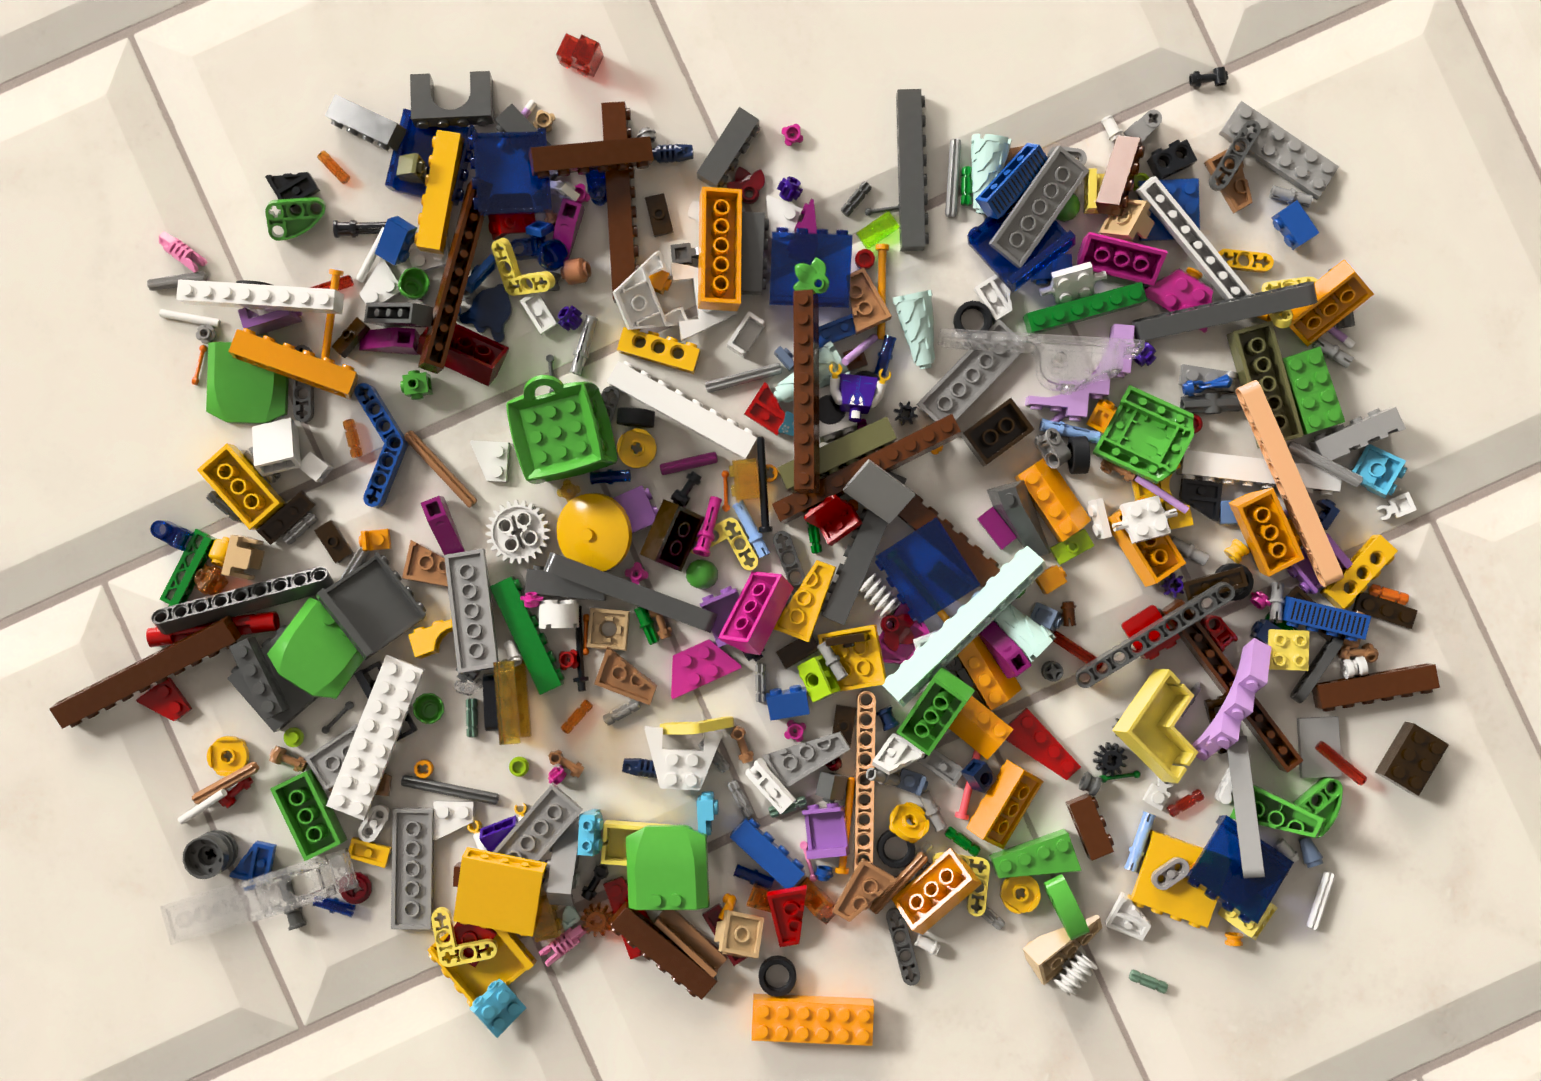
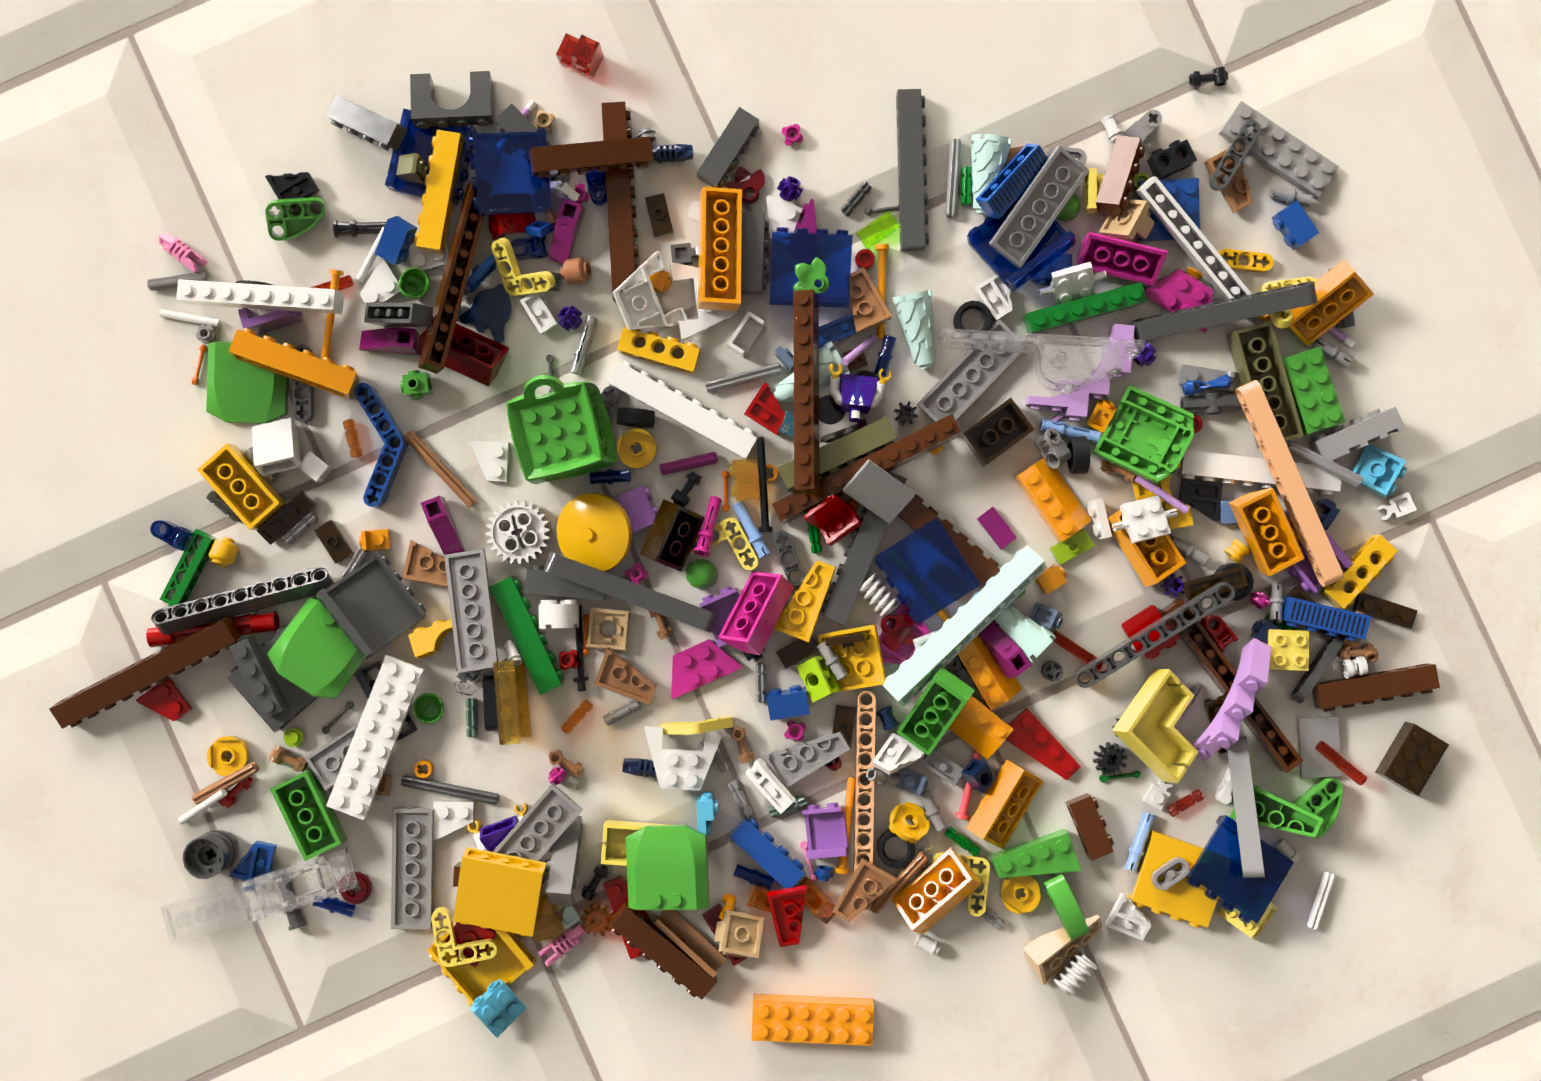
clear orange brick [193,564,229,595] -> none
tan panel [221,535,265,580] -> none
clear orange axle [317,150,350,184] -> none
dark brown plate [331,317,371,358] -> none
yellow plate [347,837,392,868] -> none
white plate [358,804,390,842] -> none
lime plate [509,756,529,777] -> none
dark pink plate [520,592,543,608] -> none
clear blue hair [537,239,568,271] -> none
clear yellow plate [557,479,581,502] -> none
medium azure plate [577,809,603,856] -> none
green axle [634,607,659,645] -> none
black tyre [758,955,796,997] -> none
dark grey brick [815,771,848,803] -> none
dark grey beam [886,907,920,986] -> none
dark grey wedge [987,479,1051,556] -> none
reddish brown pin [1060,601,1077,626] -> none
dark grey wheel [1078,771,1102,796] -> none
sand green axle [1129,969,1168,994] -> none
light orange bush [1225,932,1243,946] -> none
sand blue cone [1299,836,1323,868] -> none
orange axle [1369,584,1409,605] -> none

